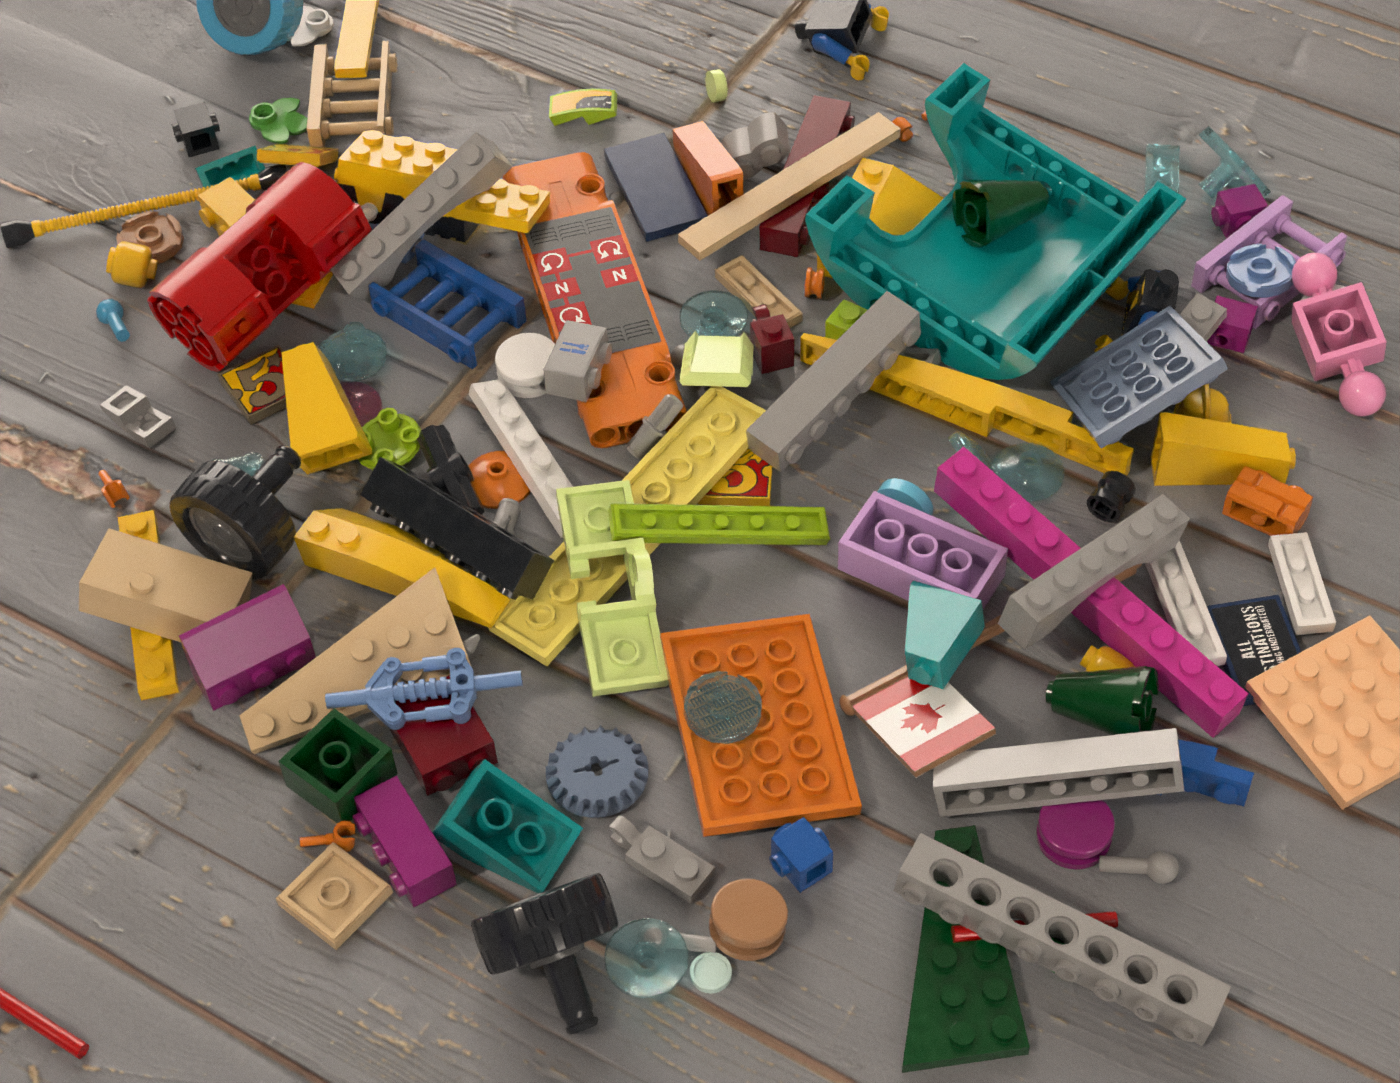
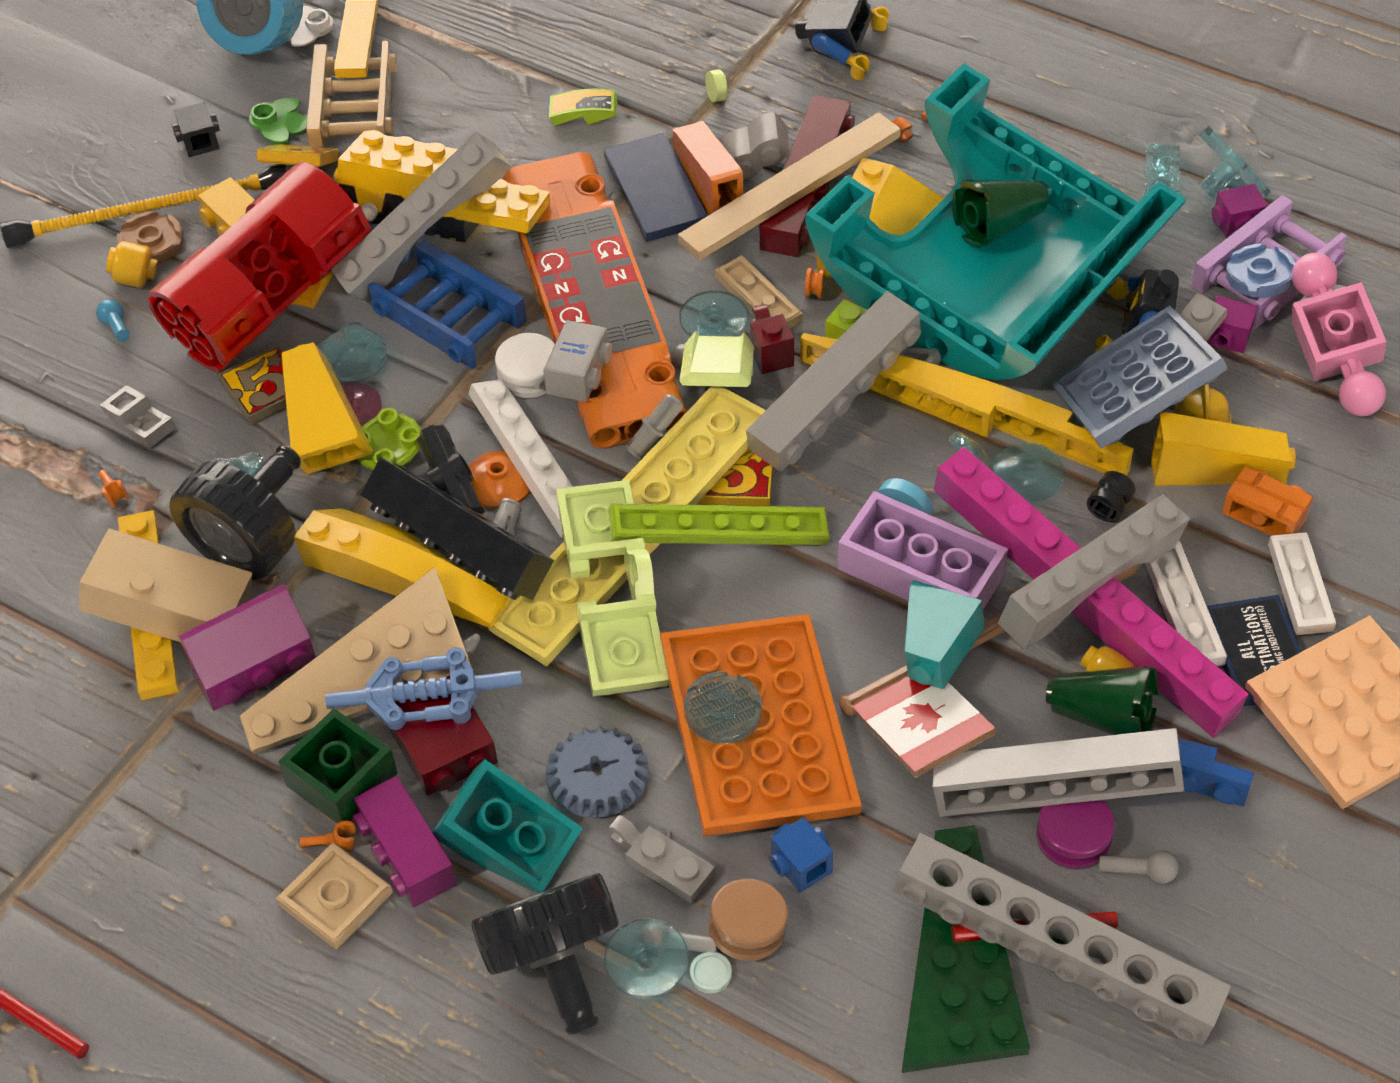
teal slope [195,145,265,188] -> none

